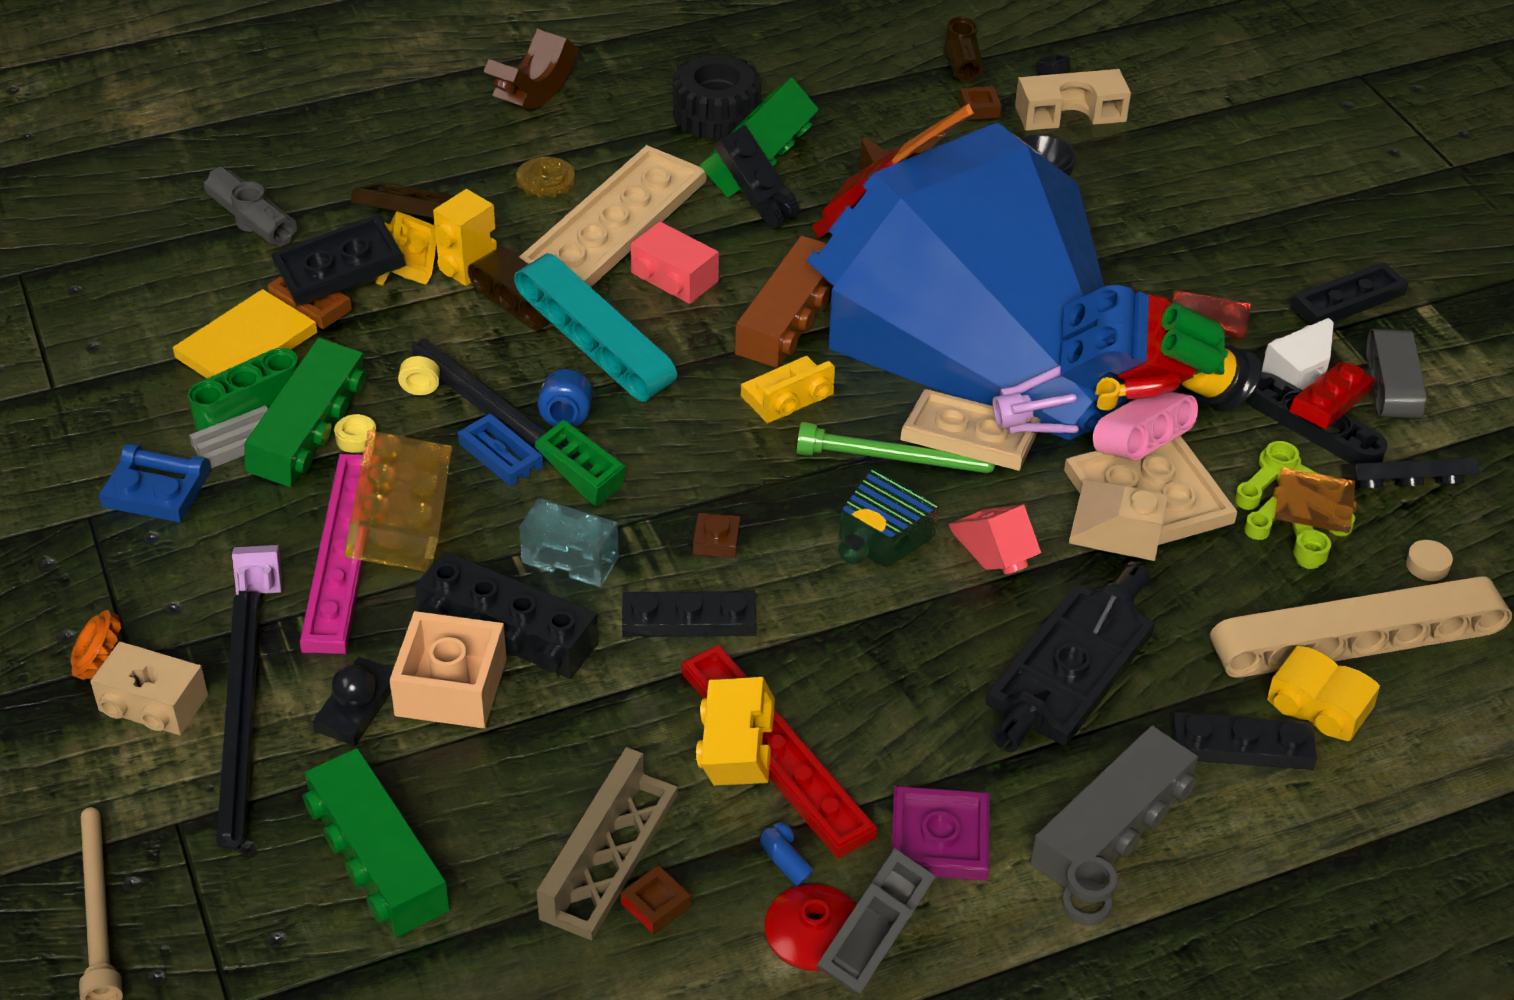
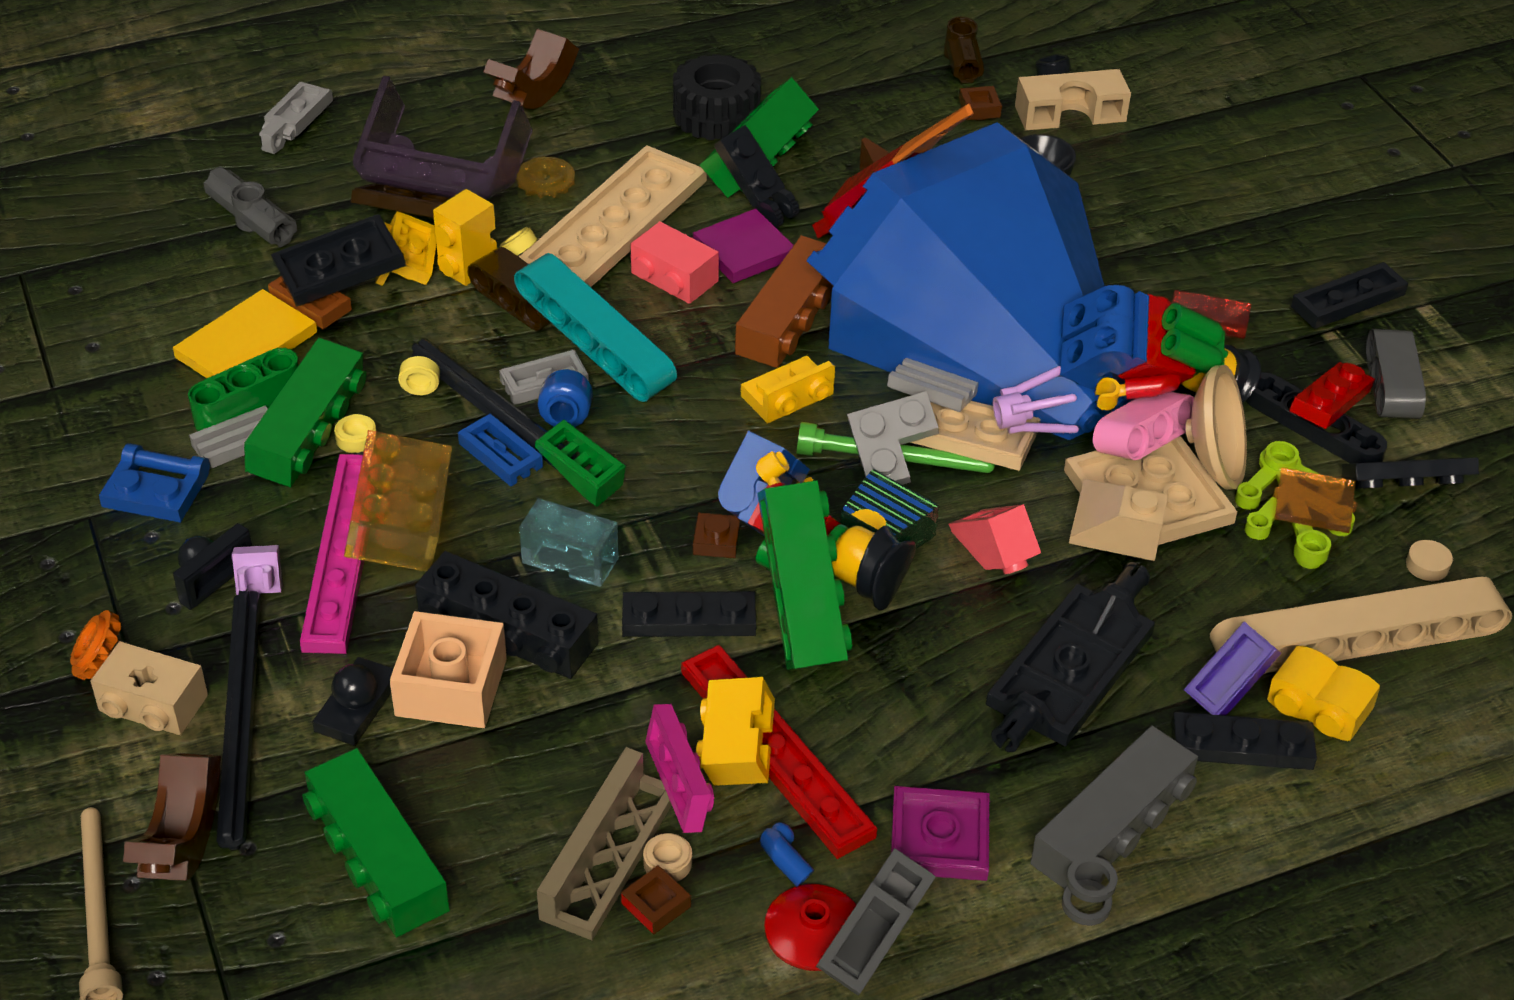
white slope [1261,318,1334,390] -> none
none -> reddish brown arch [123,753,221,881]
none -> black tile [173,523,252,610]
none -> light grey hinge [259,82,333,154]
none -> windscreen [353,76,533,200]
none -> light yellow tile [499,227,538,256]
none -> light grey tile [499,350,589,405]
none -> tan tile [643,833,692,882]
none -> dark pink plate [645,704,714,833]
none -> magenta tile [693,208,794,283]
none -> piece [718,431,916,611]
none -> green brick [757,480,852,670]
none -> light grey plate [847,391,939,492]
none -> light grey tile [887,358,979,412]
none -> dark purple tile [1184,622,1281,716]
none -> tan dish [1186,365,1247,490]

